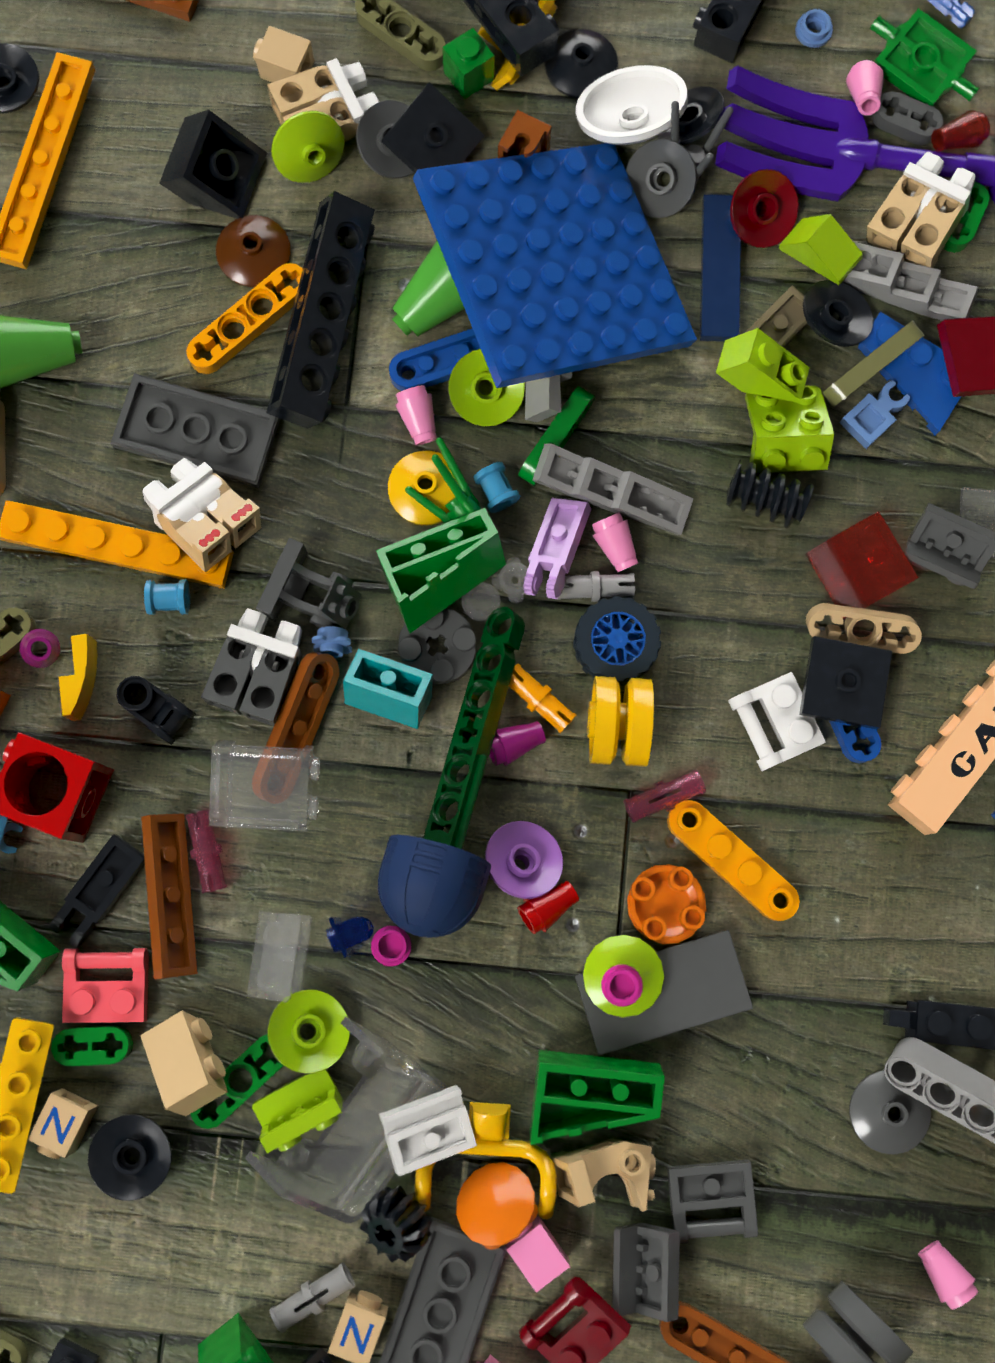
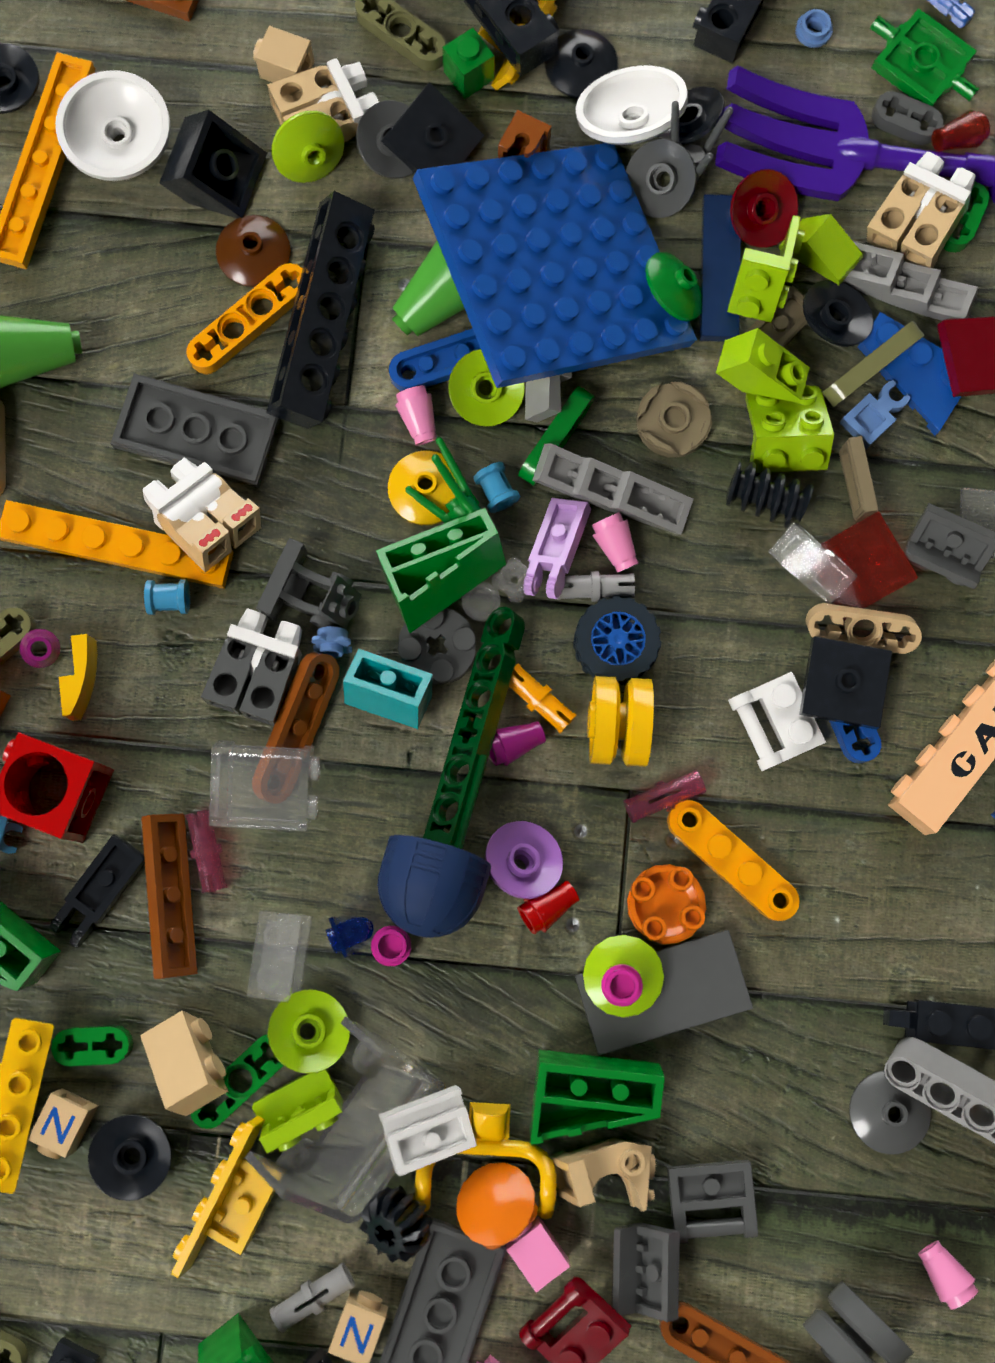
coral plate [62,948,149,1023] -> none
black piece [116,676,196,745] -> none
bright pink cone [846,60,884,115] -> none
none -> white dish [55,70,171,181]
none -> yellow bracket [171,1116,283,1278]
none -> dark tan tile [636,382,712,458]
none -> green dish [645,252,702,321]
none -> lime bracket [727,215,805,322]
none -> clear slope [768,523,858,604]
none -> dark tan tile [839,436,879,522]

